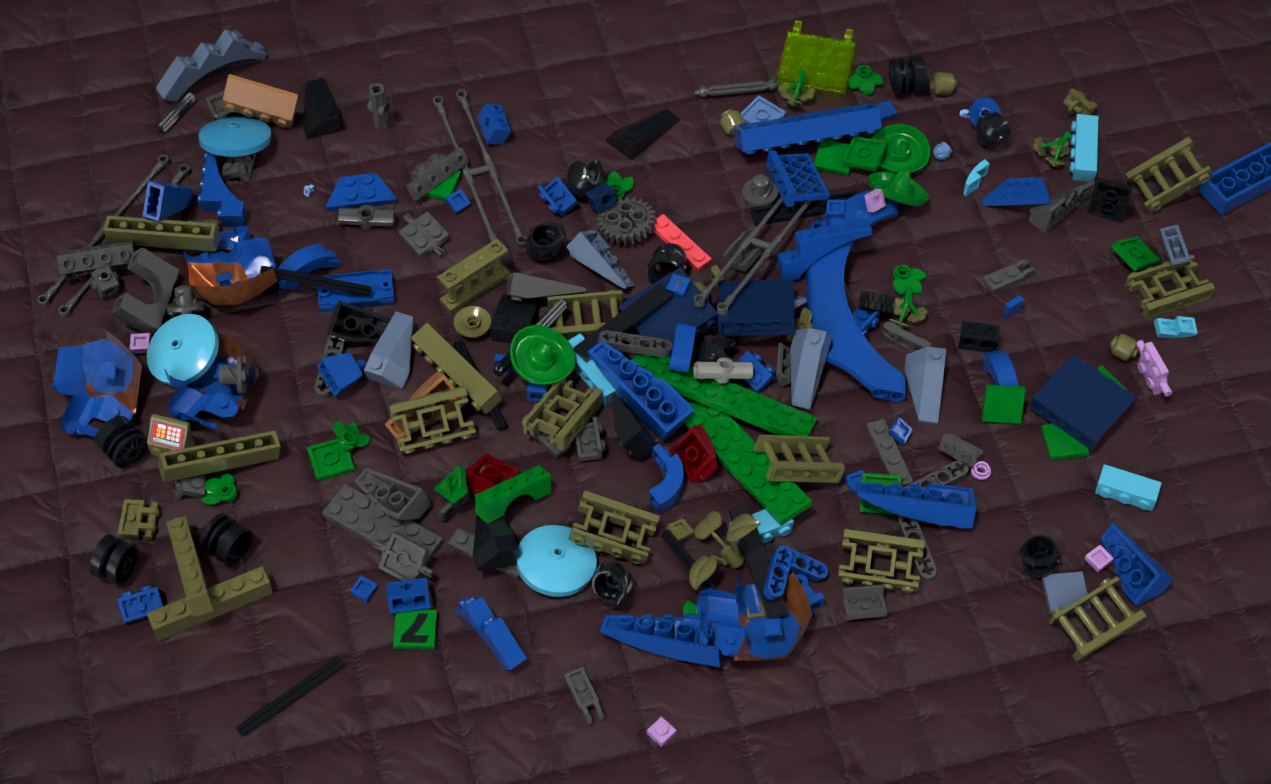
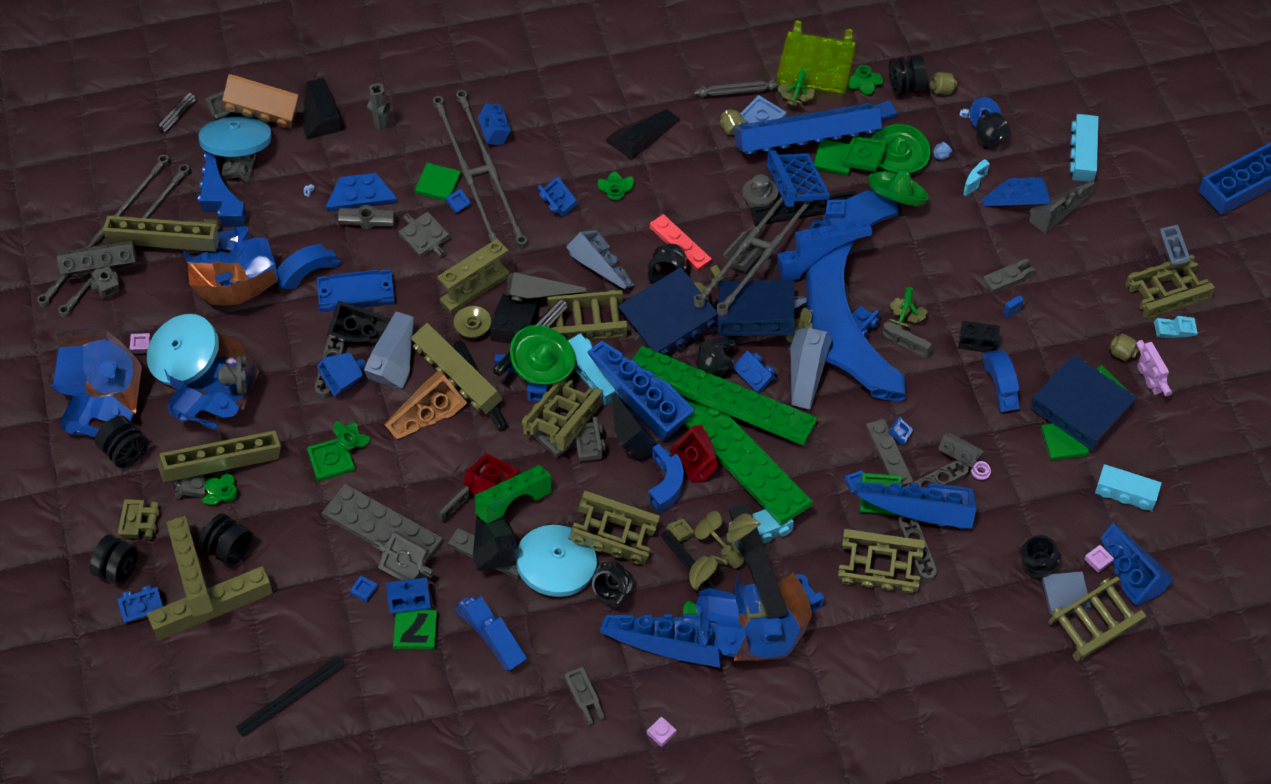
dark grey arch [111,247,179,335] -> none
blue slope [142,180,193,221] -> none
slope [147,414,196,457] -> none
sand blue arch [156,29,267,102] -> none
dark grey plate [166,285,205,315] -> none
black axle [260,265,372,296] -> none
dark grey wedge [354,468,431,520] -> none
olive fence [388,386,476,453] -> none
dark grey bracket [407,147,469,201] -> none
green wing [434,465,467,504] -> none
black helmet [525,221,566,261] -> none
black helmet [567,160,604,198] -> none
black tile [574,283,672,363] -> none
dark blue brick [585,182,617,214] -> none
dark grey gear [597,197,656,245] -> none
dark grey beam [598,331,673,357] -> none
blue tile [666,274,691,297] -> none
blue beam [669,323,696,373] -> none
light grey piece [693,358,753,383] -> none
olive fence [753,435,845,483] -> none
blue beam [763,546,828,600] -> none
dark grey slope [776,343,791,387] -> none
dark grey bracket [842,585,887,620] -> none
black tyre [858,291,894,312] -> none
lavender plate [865,189,885,213] -> none
green plate [893,265,926,295] -> none
sand blue wedge [904,347,946,425] -> none
green tile [982,384,1025,424] -> none
olive plant [1034,131,1072,167] -> none
olive hips [1063,88,1097,115] -> none
black slope [1087,177,1133,223] -> none
green tile [1111,236,1161,272] -> none
olive fence [1125,137,1213,213] -> none

